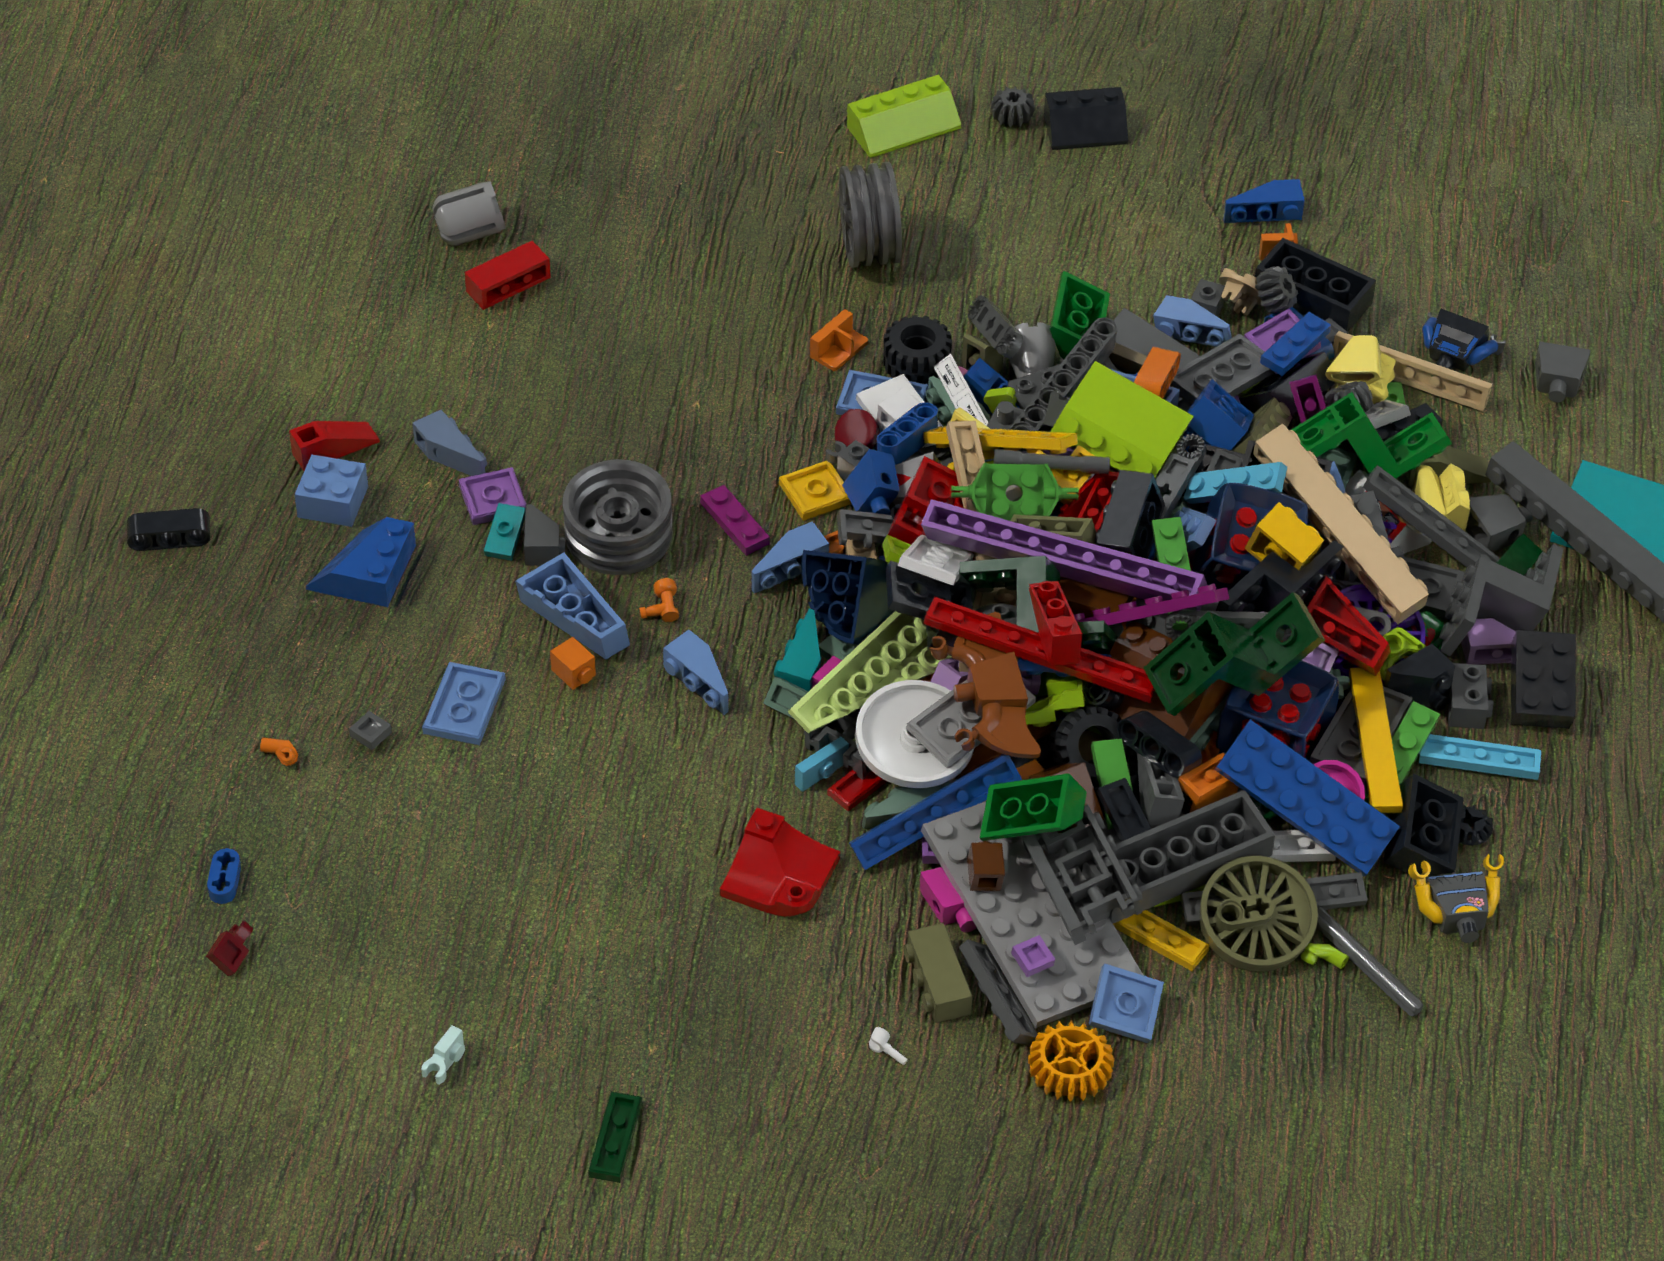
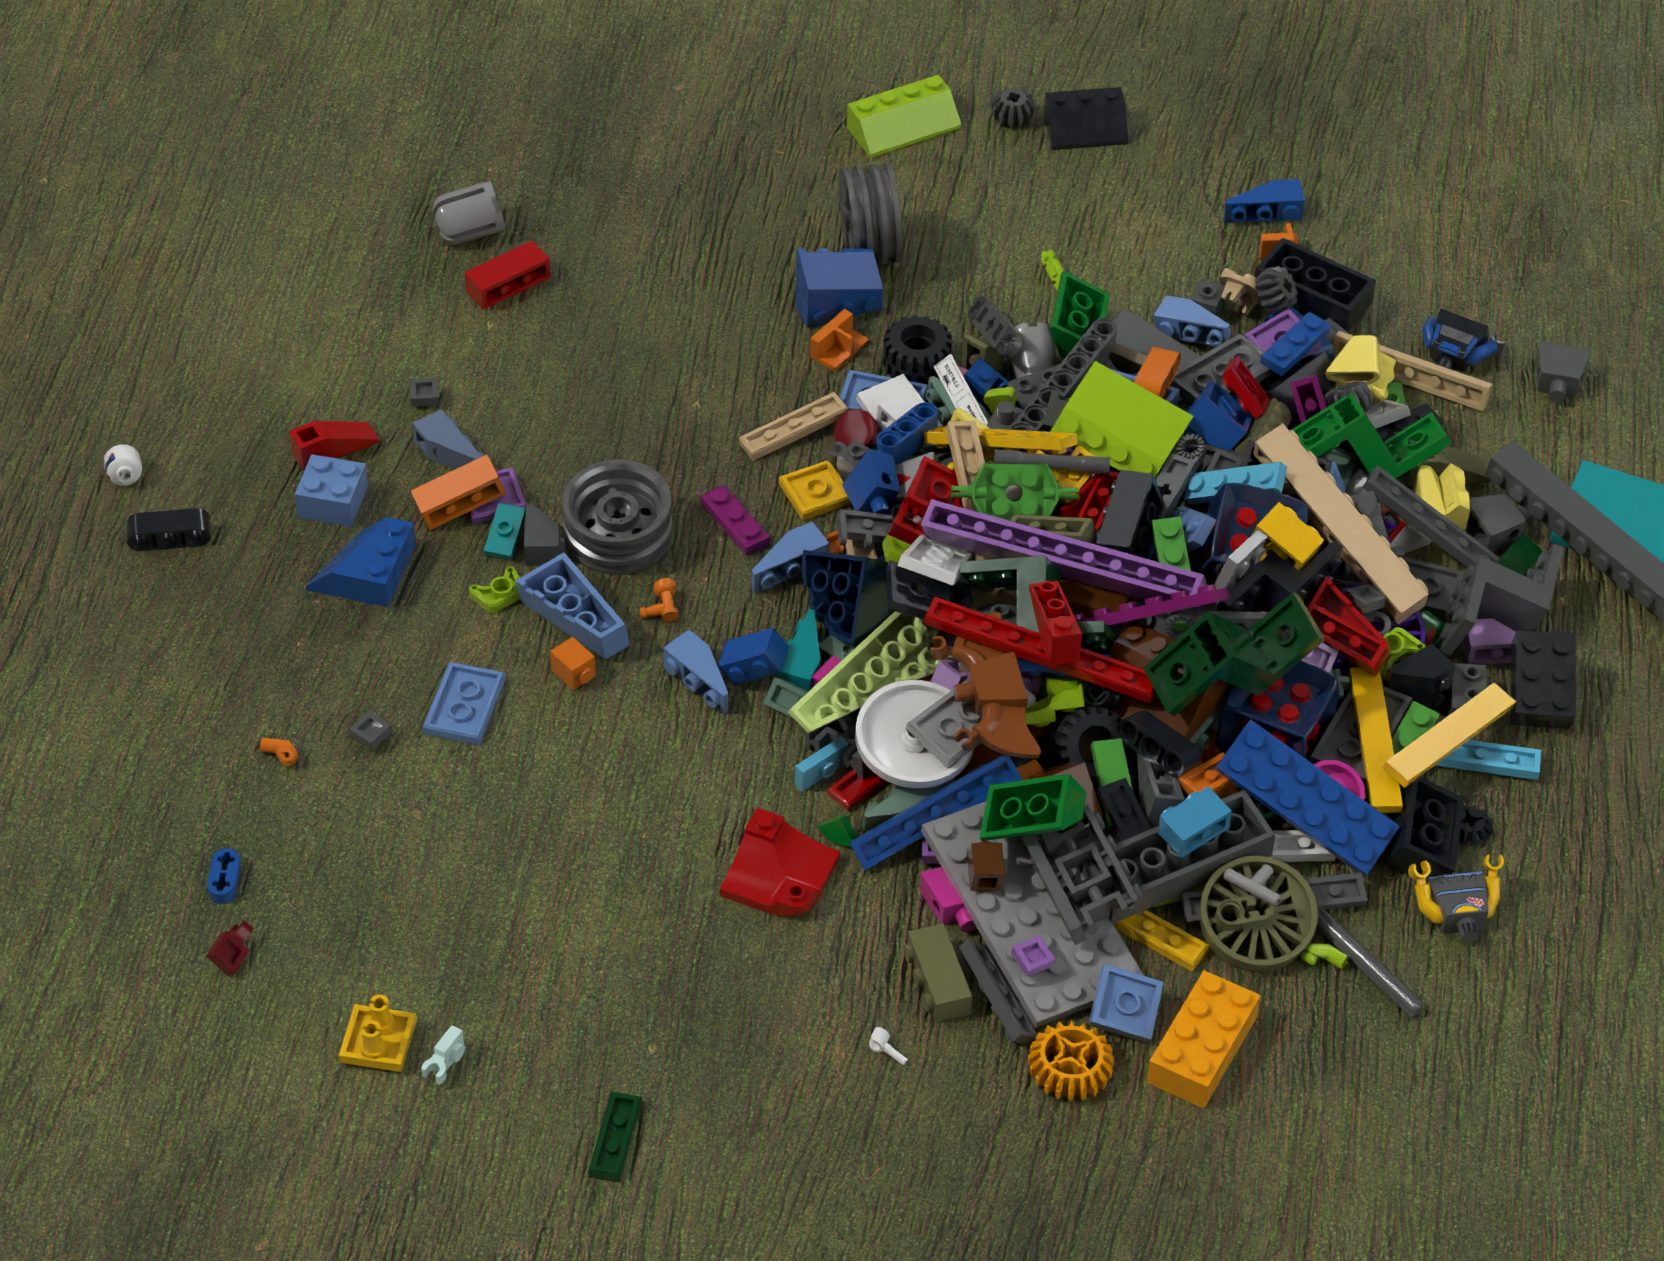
none -> white head [104,444,142,486]
none -> yellow plate [338,995,417,1072]
none -> dark grey plate [410,378,439,407]
none -> orange brick [411,455,506,530]
none -> lime piece [469,567,520,613]
none -> blue brick [718,628,789,685]
none -> tan tile [739,392,848,461]
none -> blue wedge [796,248,883,328]
none -> green tile [818,814,857,846]
none -> lime axle [1041,250,1064,290]
none -> light orange brick [1146,970,1261,1108]
none -> dark azure brick [1158,786,1232,858]
none -> light grey plate [1202,530,1268,611]
none -> red plate [1222,356,1271,419]
none -> light grey piece [1224,864,1281,906]
none -> dark grey plate [1345,583,1387,614]
none -> yellow tile [1383,683,1516,788]

